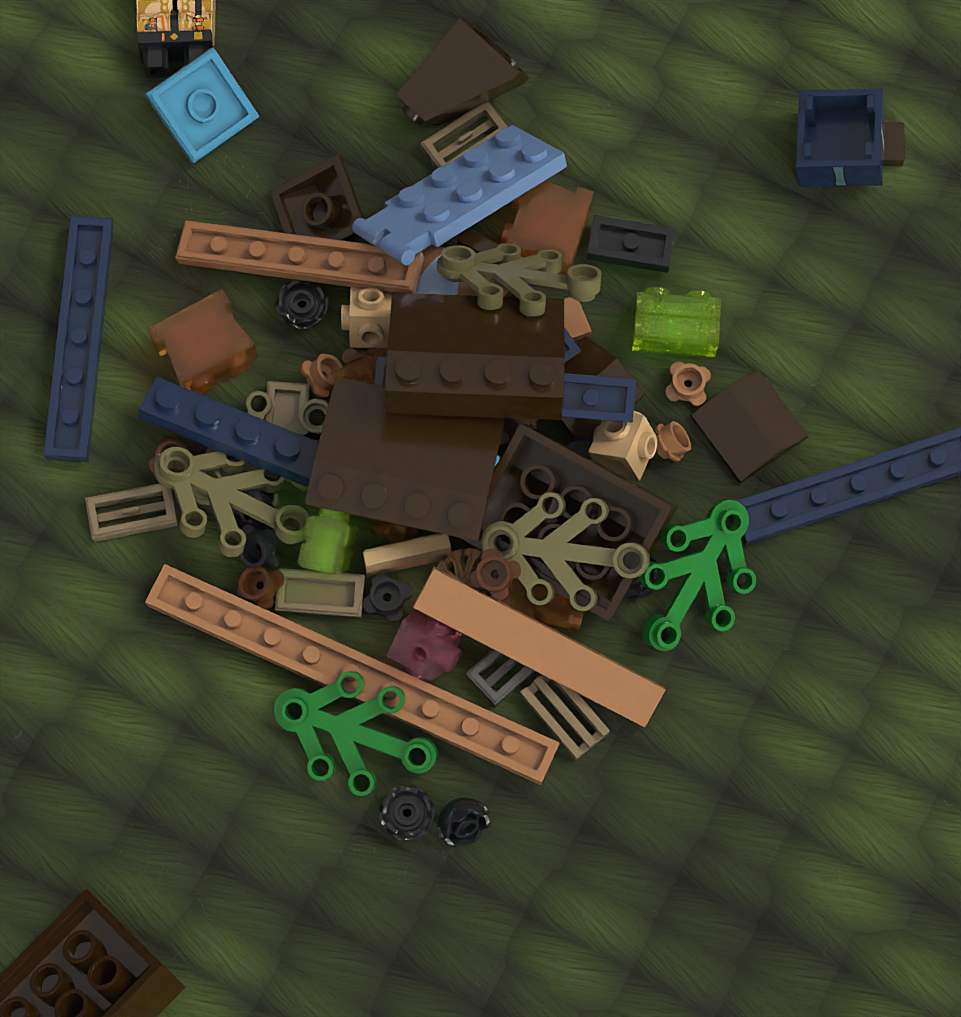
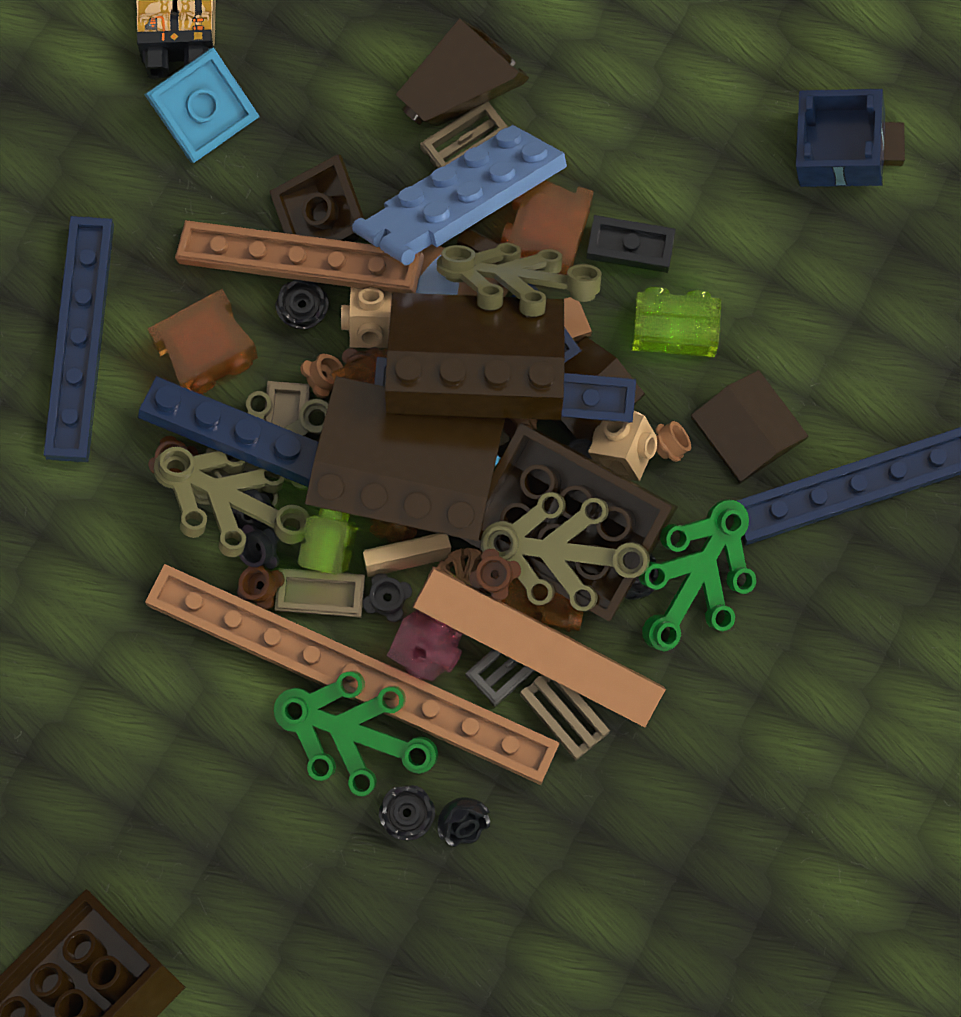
dark tan tile [85,483,178,542] -> none
medium nougat plate [665,362,711,407] -> none

